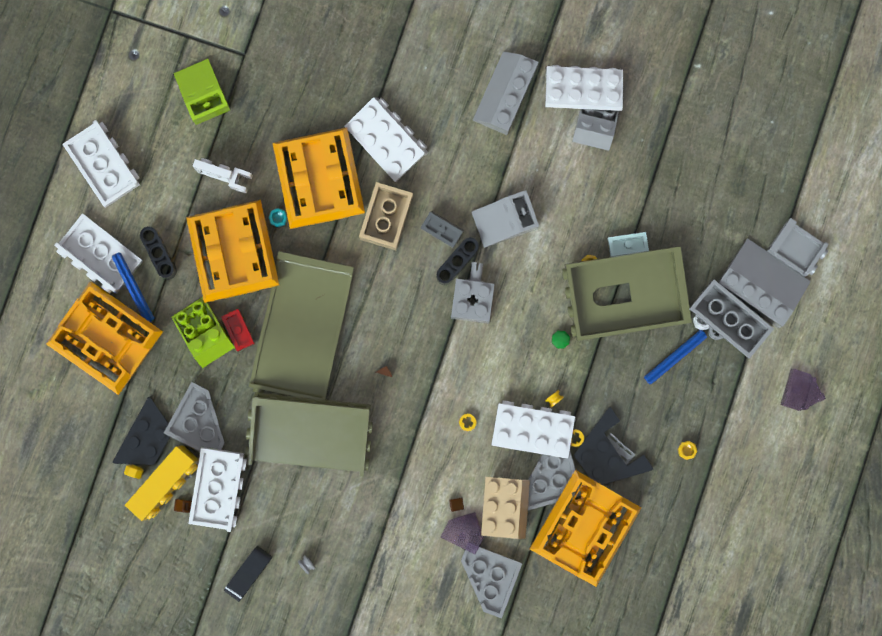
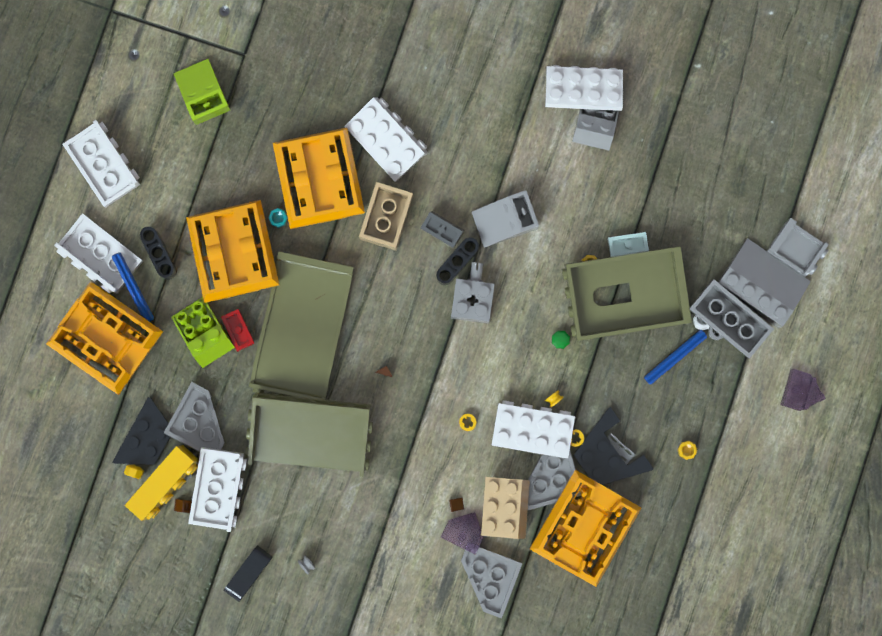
white plate [193,158,253,193] -> none
light grey slope [473,52,539,135] -> none

